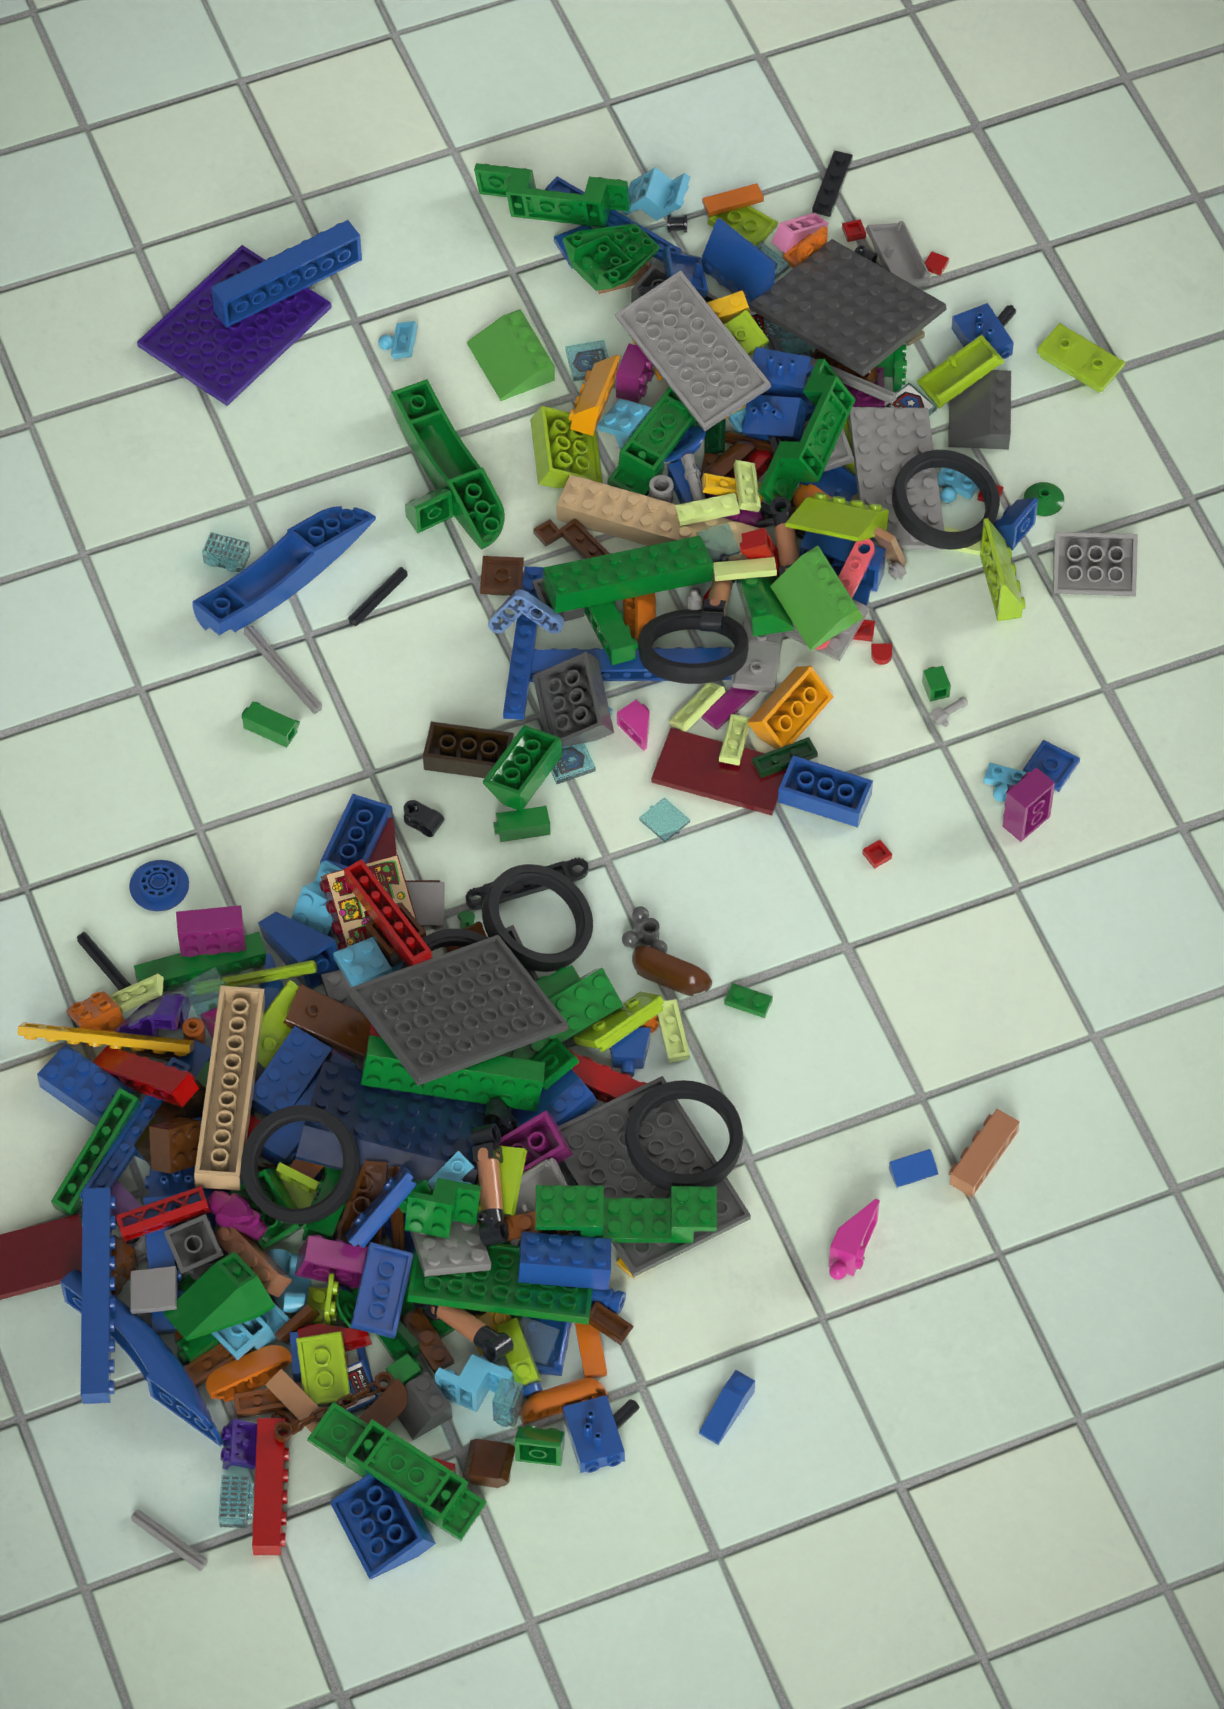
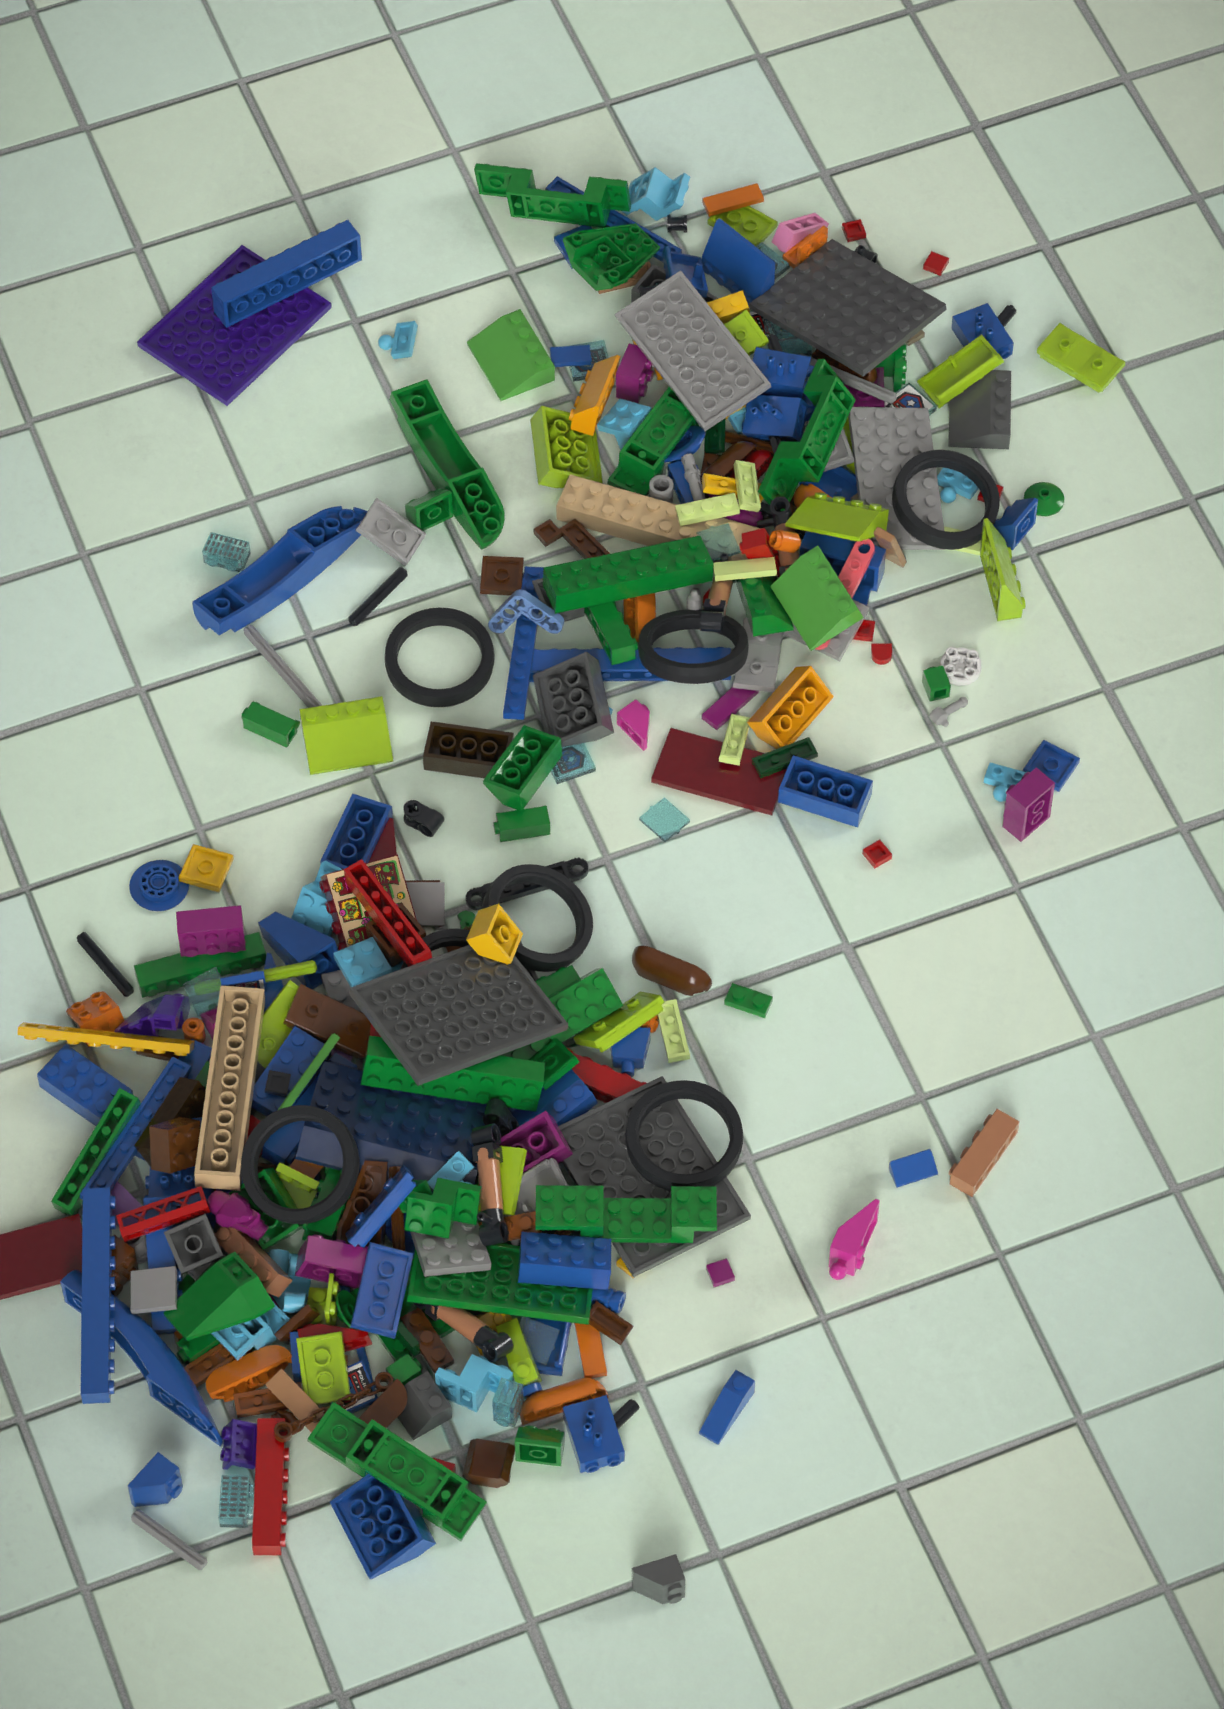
red brick [92,1045,199,1107] -> none
yellowish green plate [110,974,164,1013] -> none
dark grey piece [622,906,668,953] -> none
yellowish green tile [669,682,726,732] -> none
black plate [812,150,853,217] -> none
light grey container [865,221,930,287] -> none
light grey plate [888,561,907,580] -> none
light grey slope [1053,532,1138,596] -> none
none -> blue slope [127,1452,183,1507]
none -> yellow plate [179,844,234,892]
none -> blue tile [220,971,267,992]
none -> black tile [265,1070,291,1097]
none -> bright green tile [278,1033,340,1110]
none -> lime slope [299,696,393,775]
none -> light grey tile [355,498,426,566]
none -> black tyre [384,607,494,707]
none -> yellow slope [466,904,523,964]
none -> blue tile [550,345,591,367]
none -> dark grey slope [632,1554,685,1604]
none -> magenta tile [706,1258,735,1288]
none -> orange brick [769,530,801,553]
none -> white tile [940,647,981,686]

